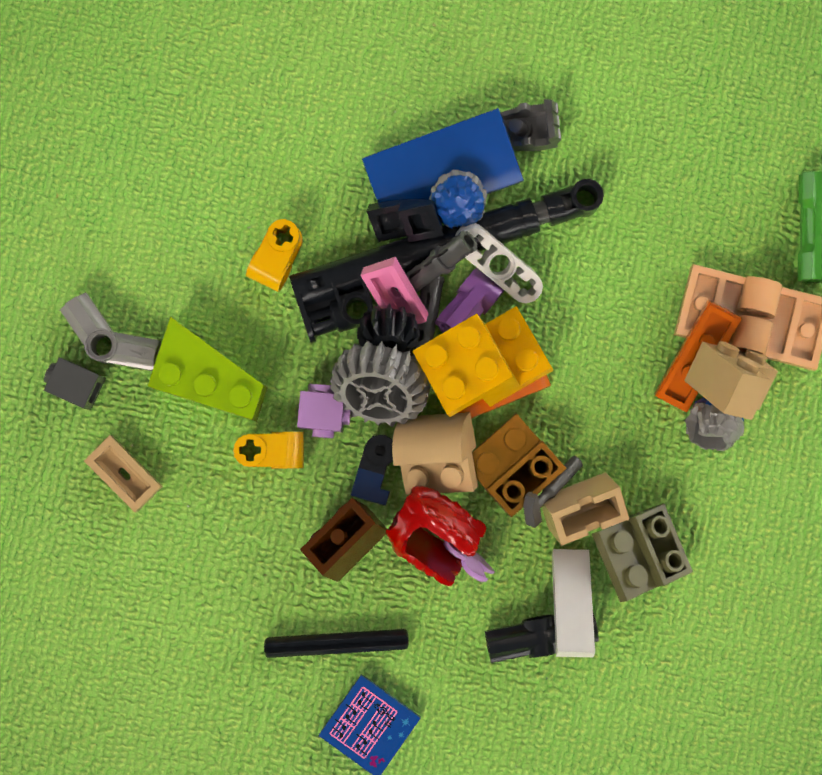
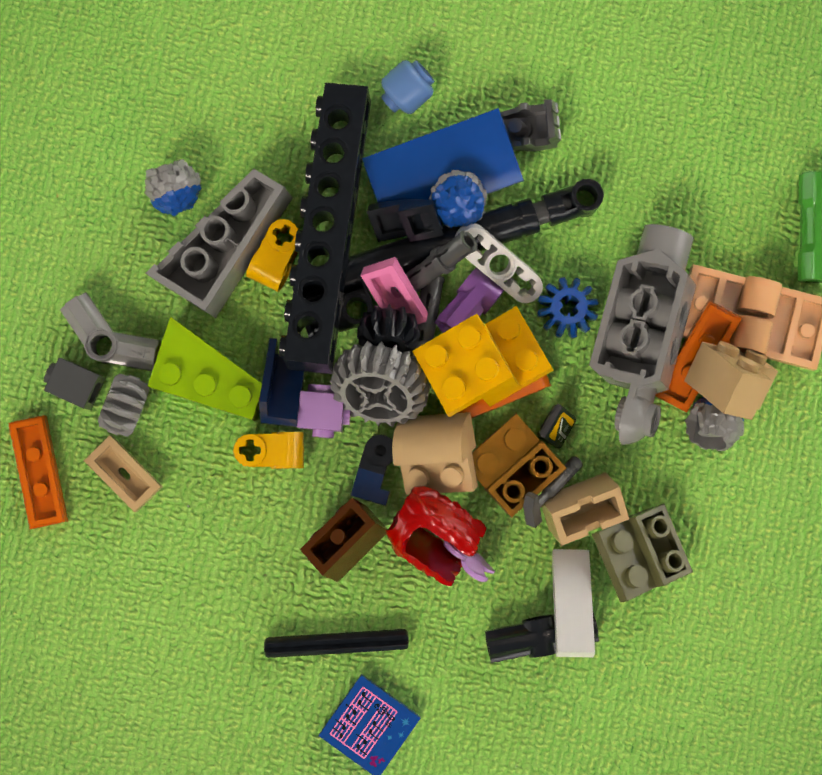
none -> orange tile [8,415,68,529]
none -> light grey gear [98,373,149,437]
none -> light grey piece [144,159,202,216]
none -> light grey wedge [145,169,293,318]
none -> dark blue panel [259,338,306,427]
none -> black brick [279,83,371,374]
none -> medium blue head [381,60,435,114]
none -> blue gear [537,277,599,339]
none -> slope [537,404,576,449]
none -> light grey brick [589,224,696,445]

